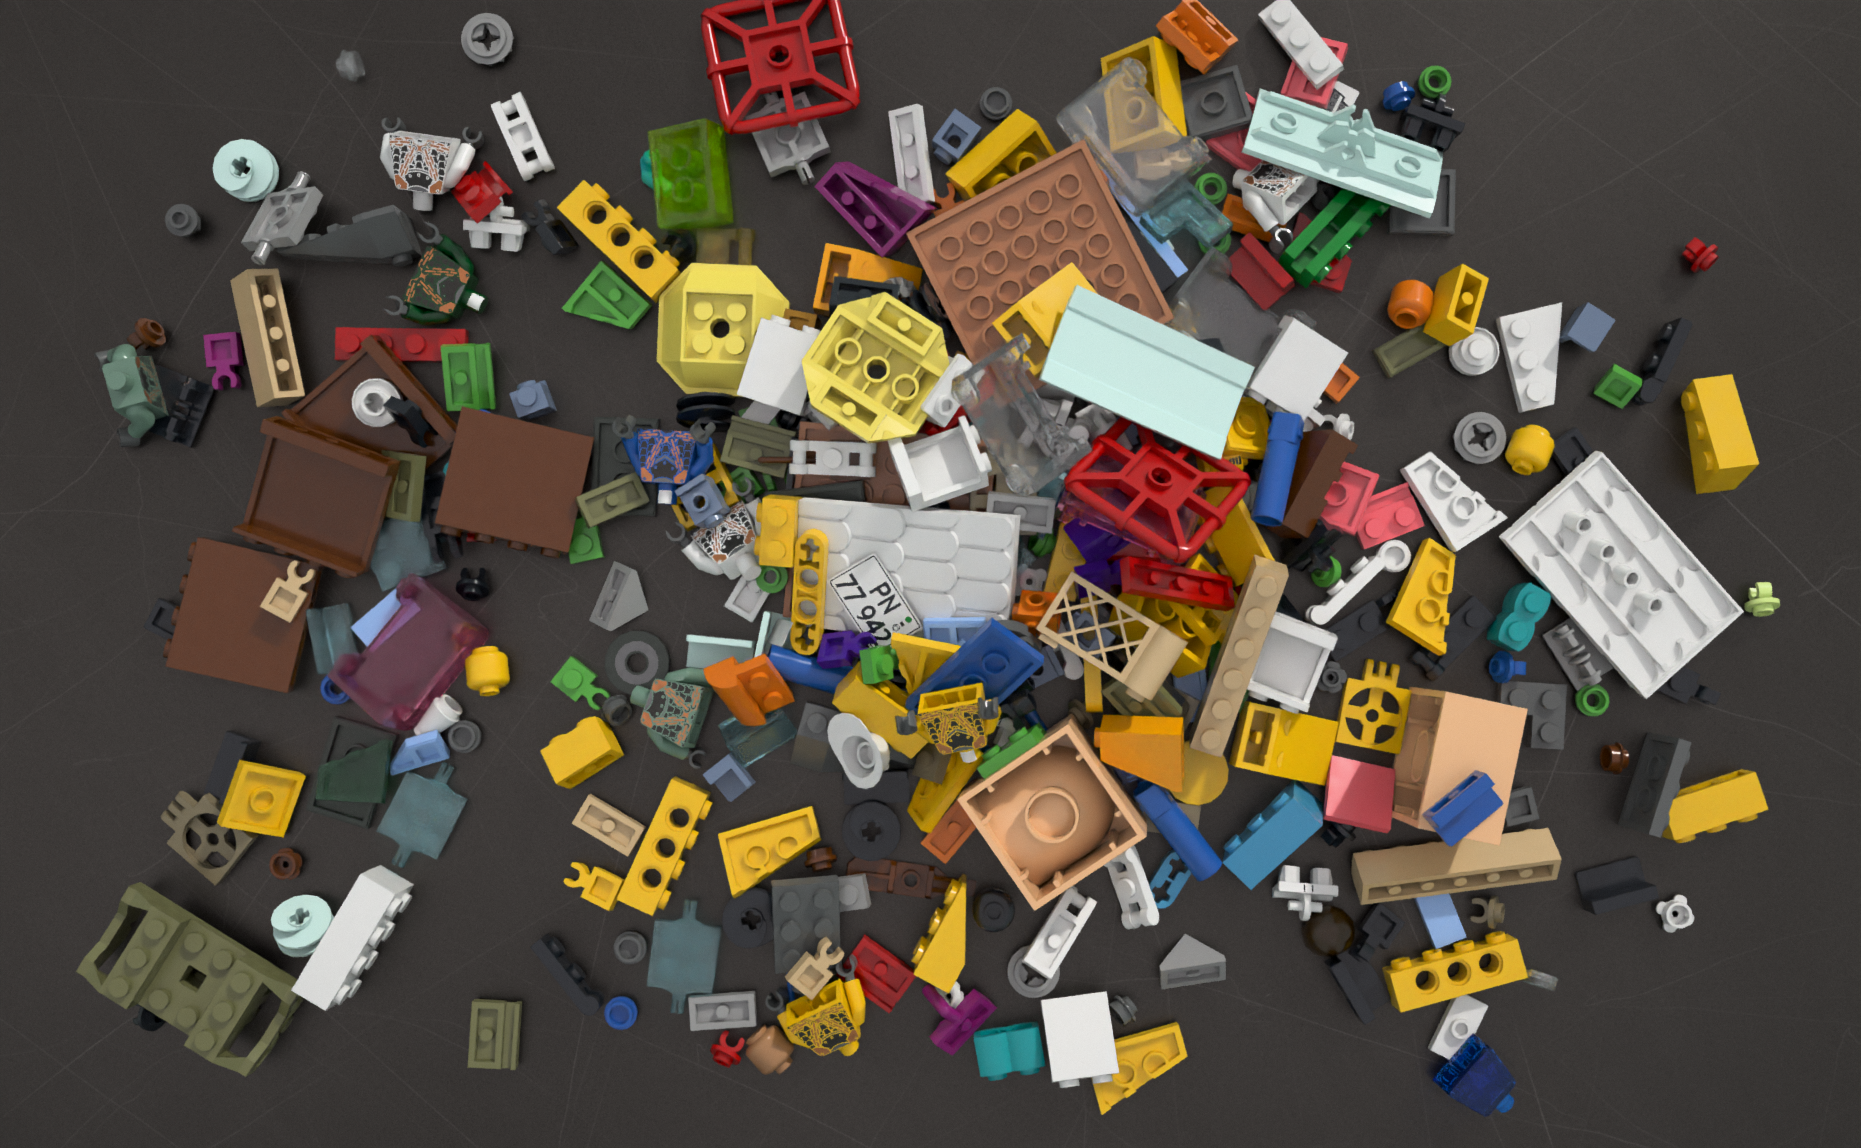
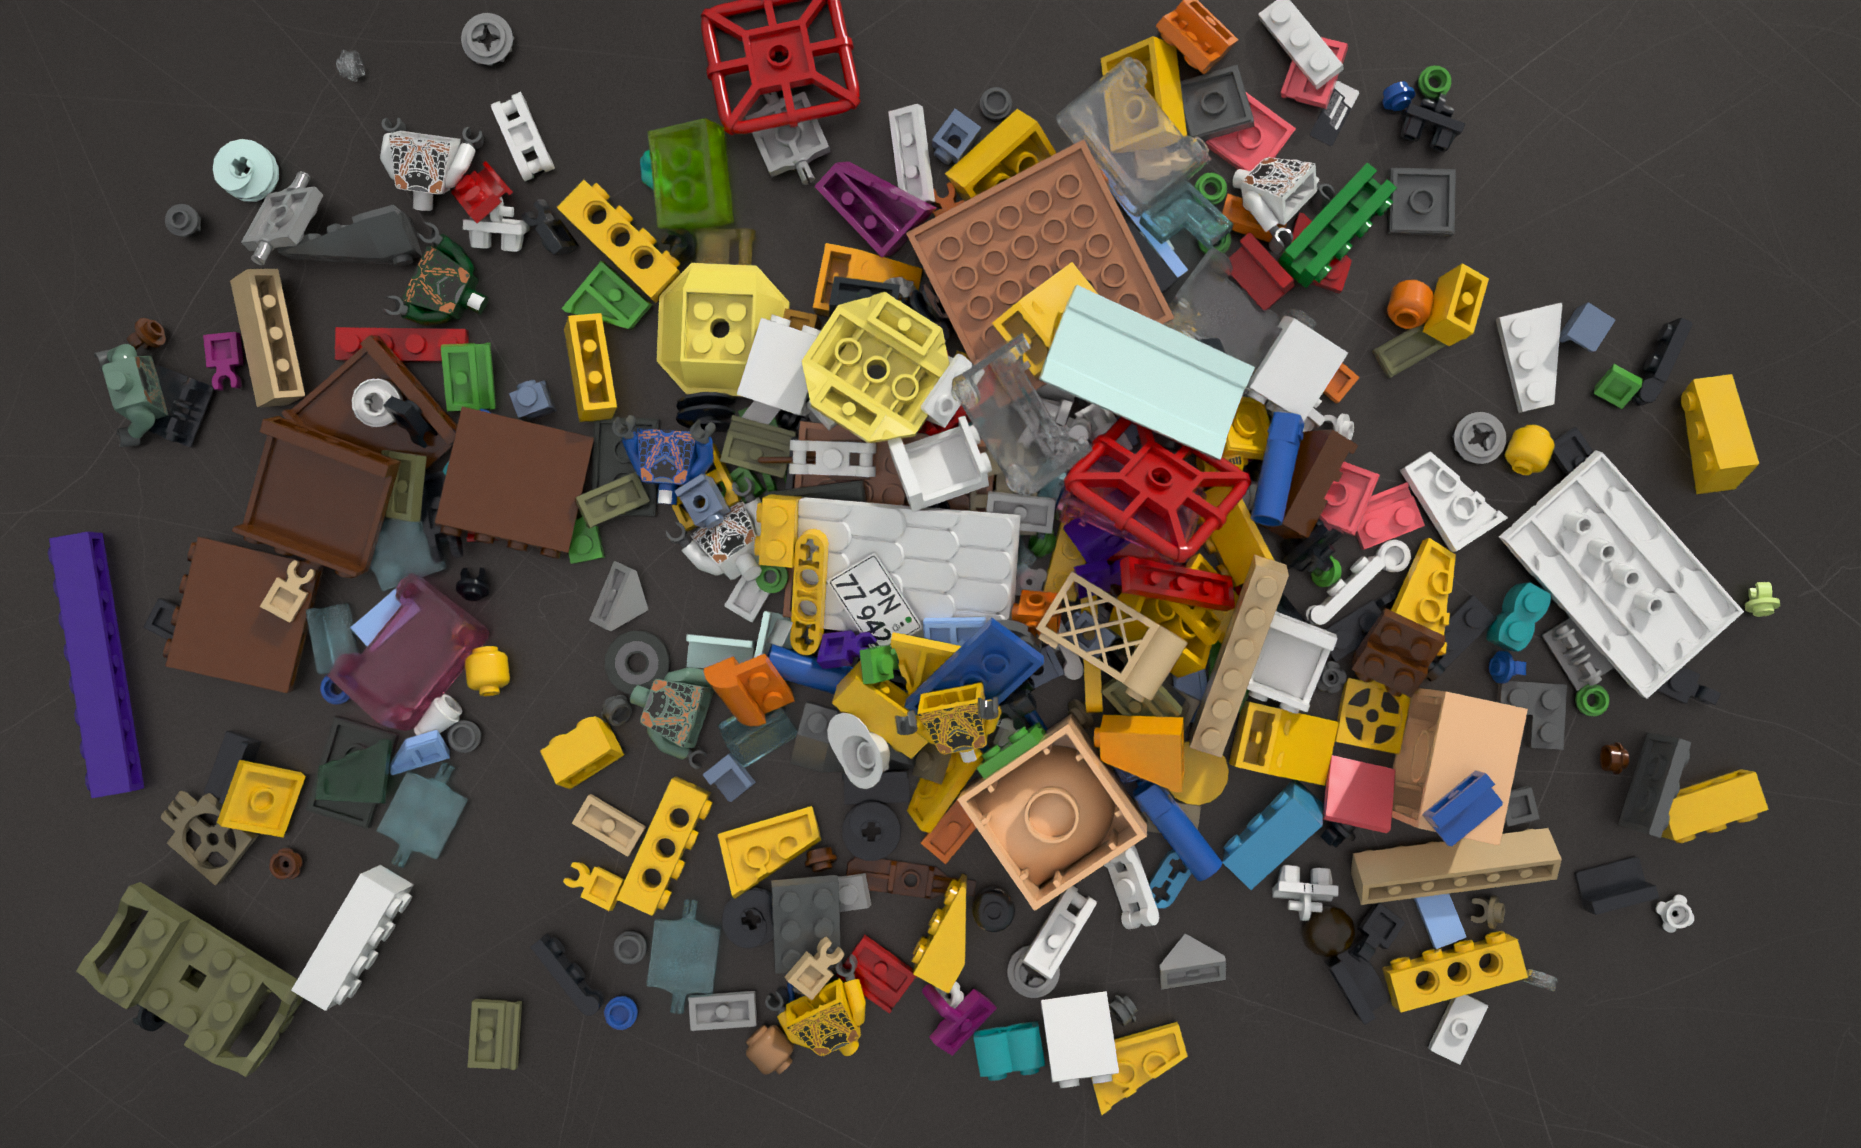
light aqua piece [271,895,334,957] -> none
bright green plate [550,656,611,710] -> none
red plate [710,1030,745,1068] -> none
light aqua hinge [1241,88,1443,218] -> none
clear blue torso [1432,1033,1516,1117] -> none
white plate [1448,327,1500,376] -> none
red plate [1682,237,1719,273] -> none
none -> dark purple brick [48,532,145,798]
none -> yellow brick [564,313,617,422]
none -> reddish brown plate [1351,608,1445,698]

